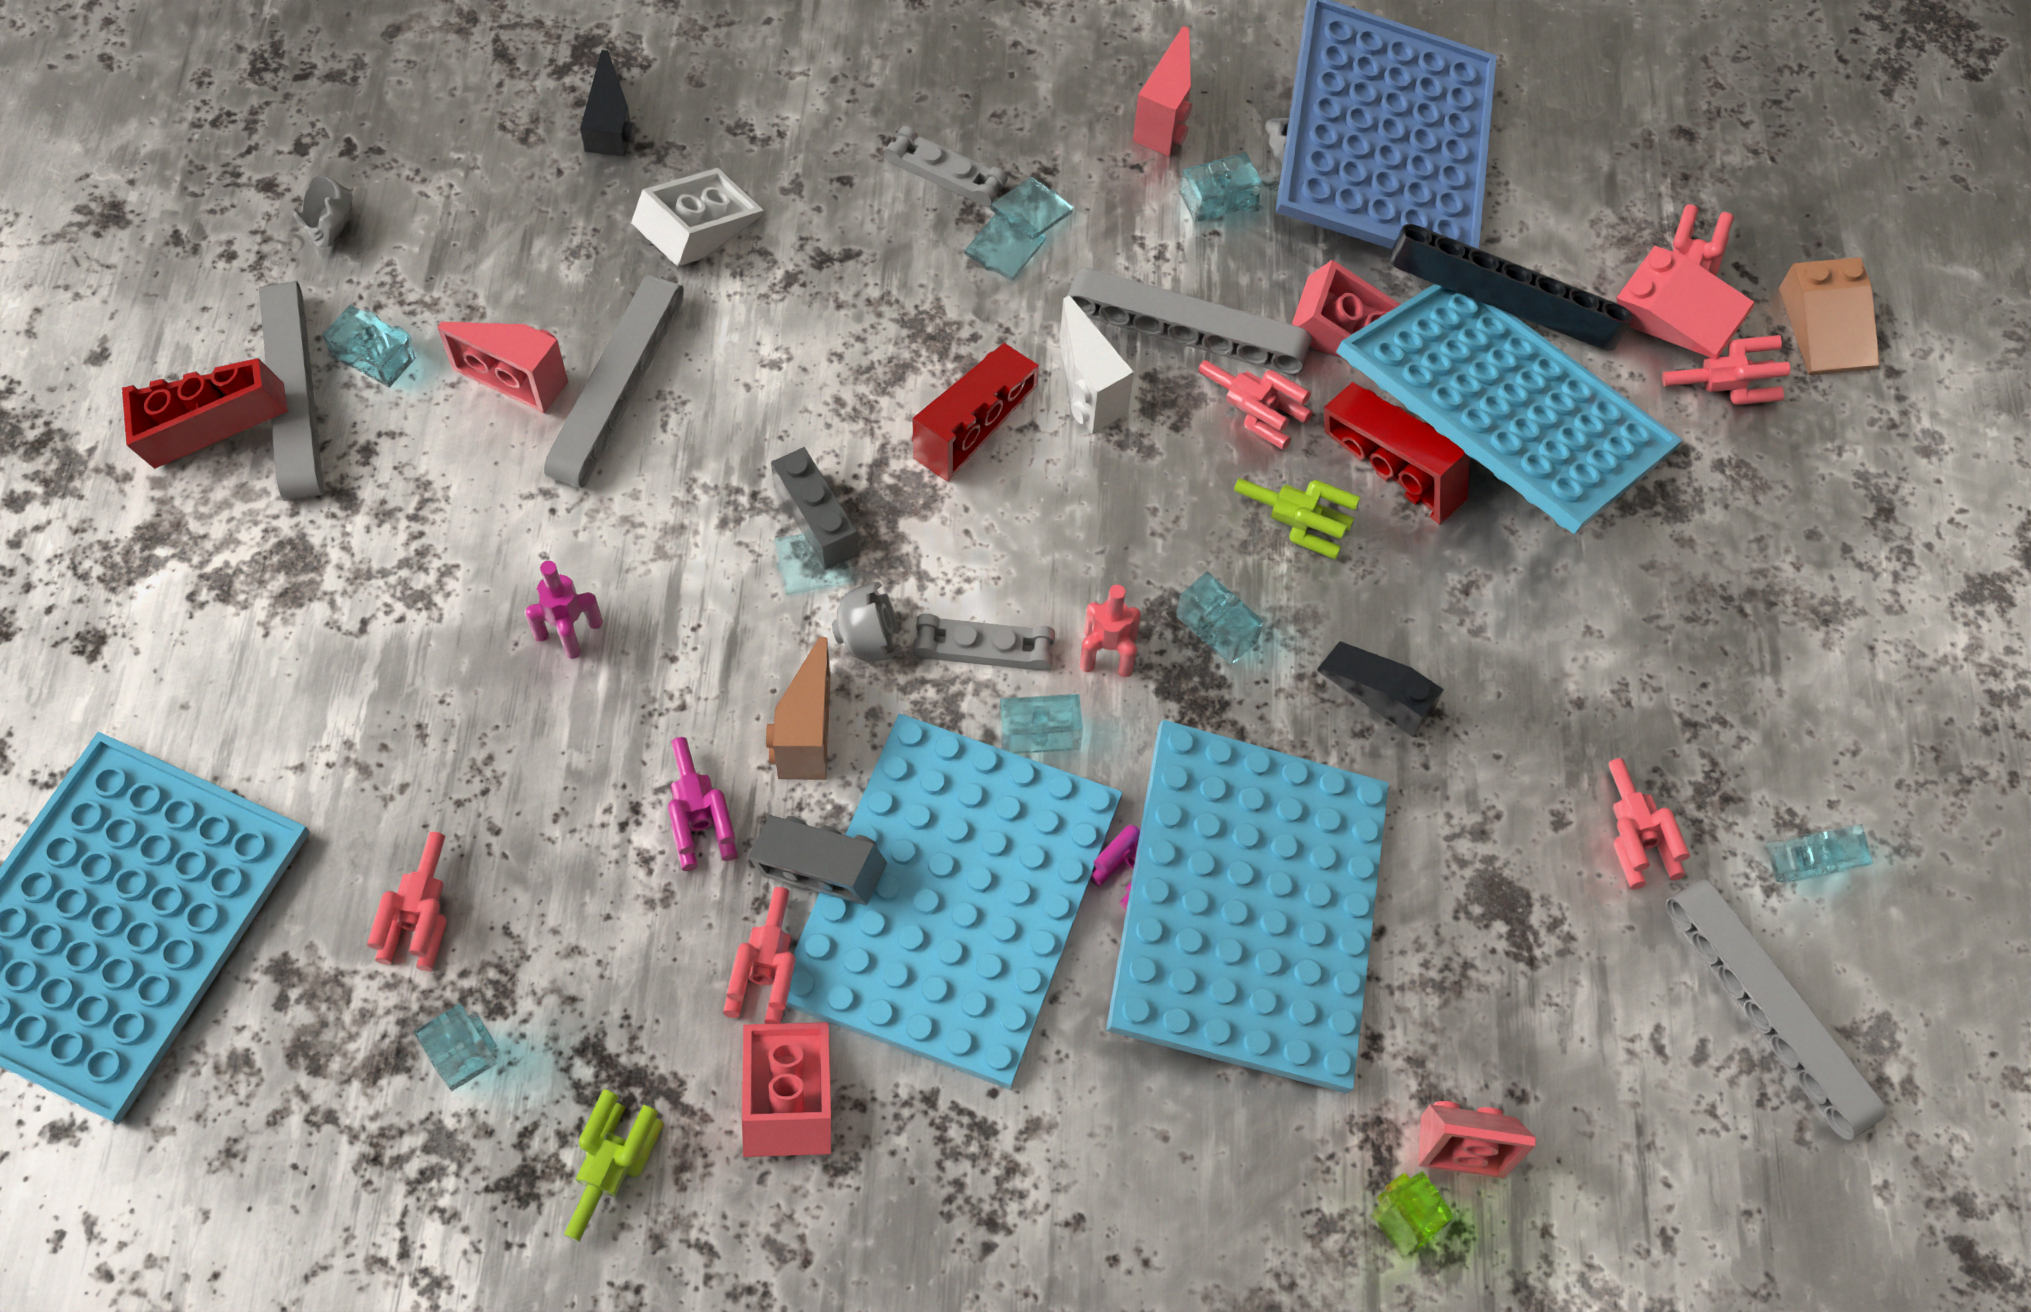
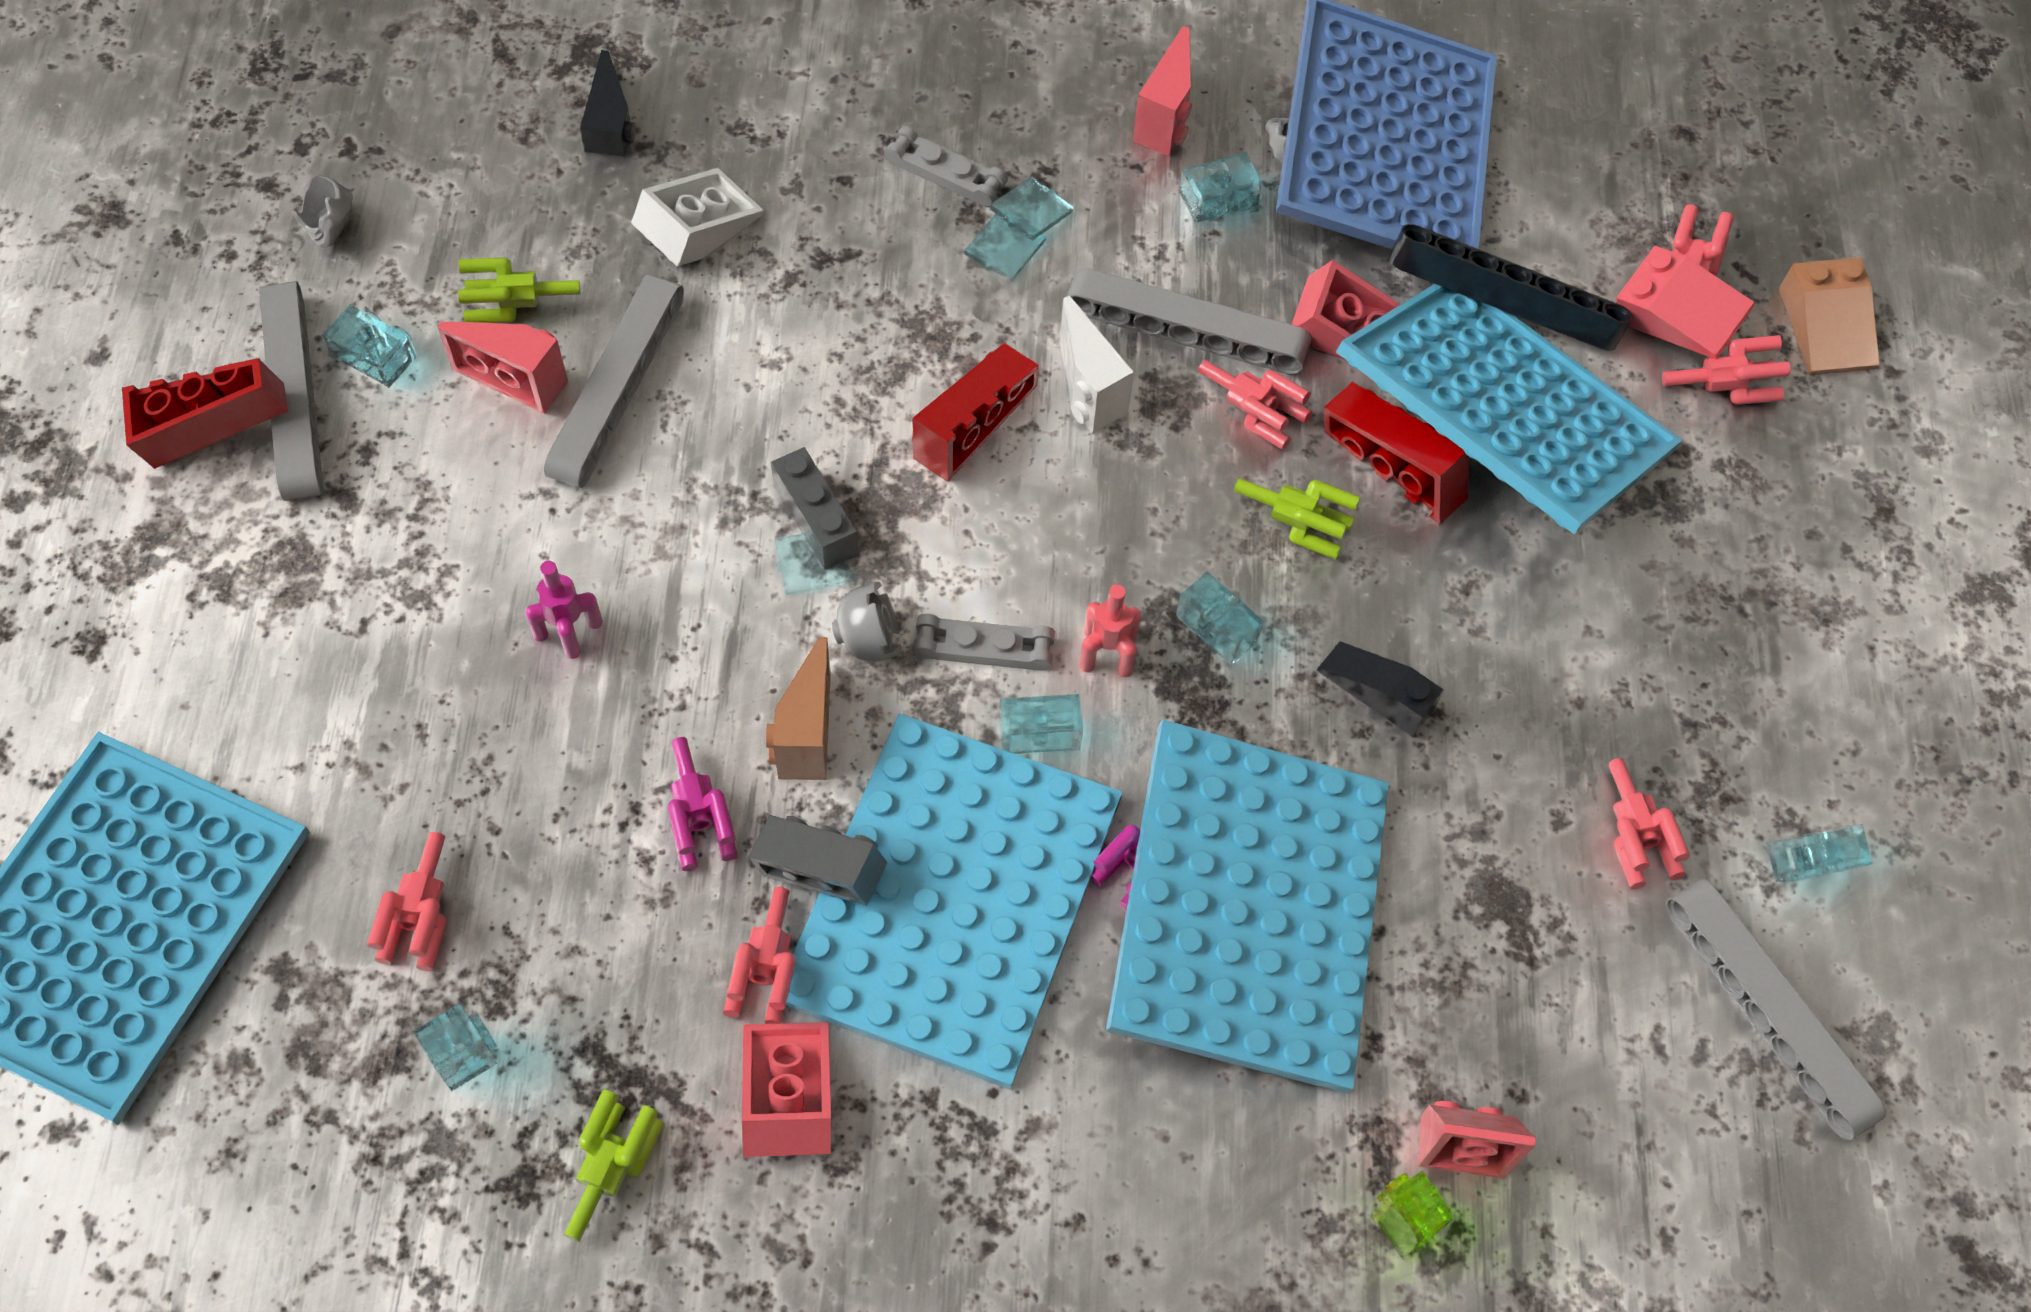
none -> lime plant [458,257,581,323]

